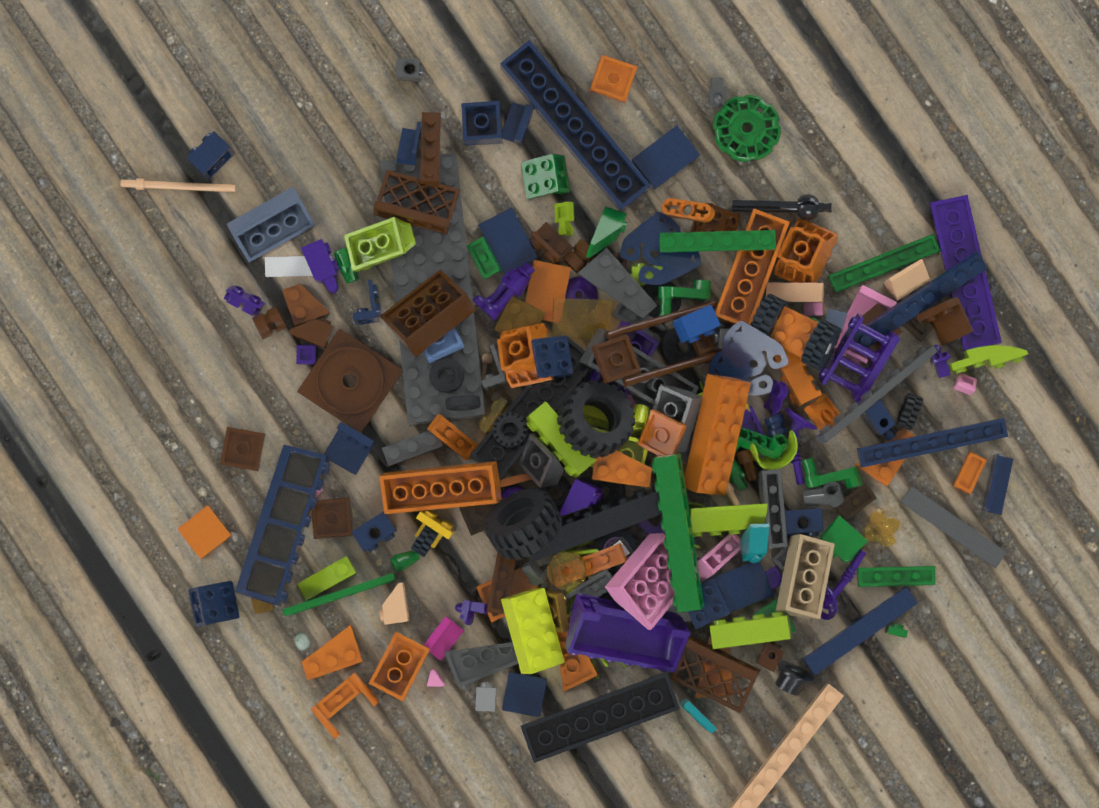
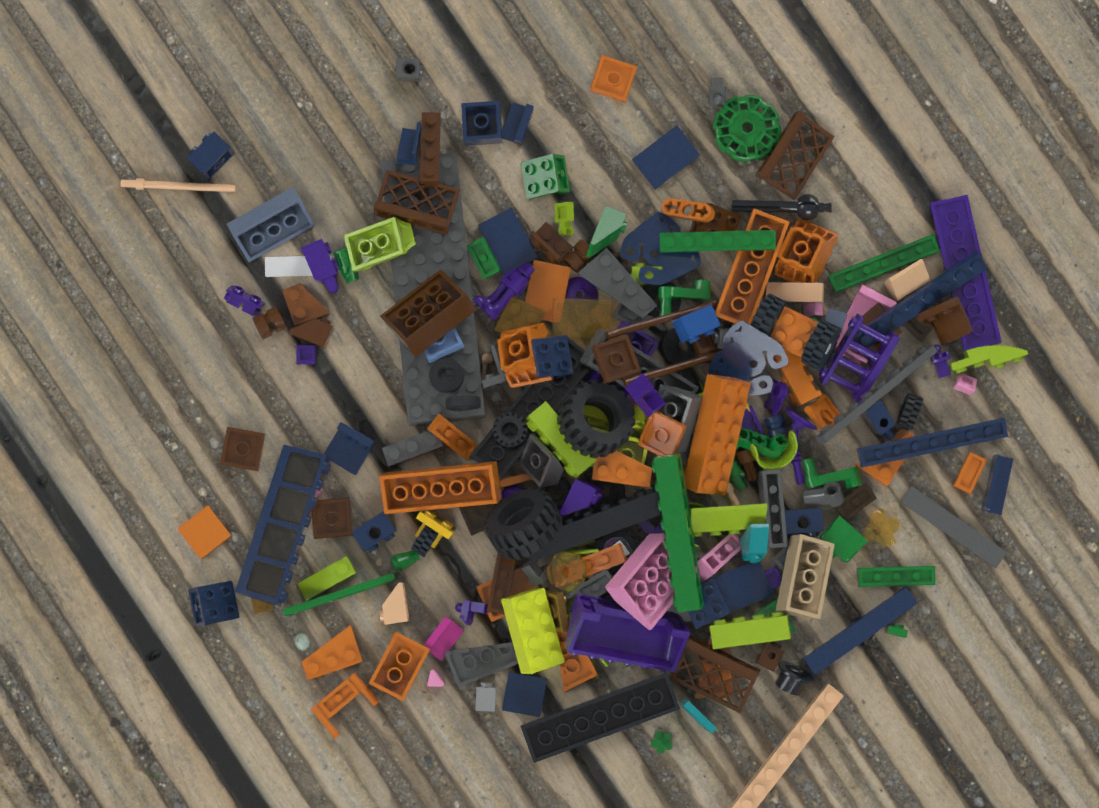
reddish brown piece [297,328,403,434] -> none
dark blue bracket [353,280,382,325] -> none
clear yellow plate [479,397,509,436] -> none
dark blue brick [500,40,651,212] -> none
dark purple dish [821,550,866,620] -> none
none -> dark purple panel [625,373,666,418]
none -> green plant [651,731,673,754]
none -> reddish brown fence [755,111,835,200]

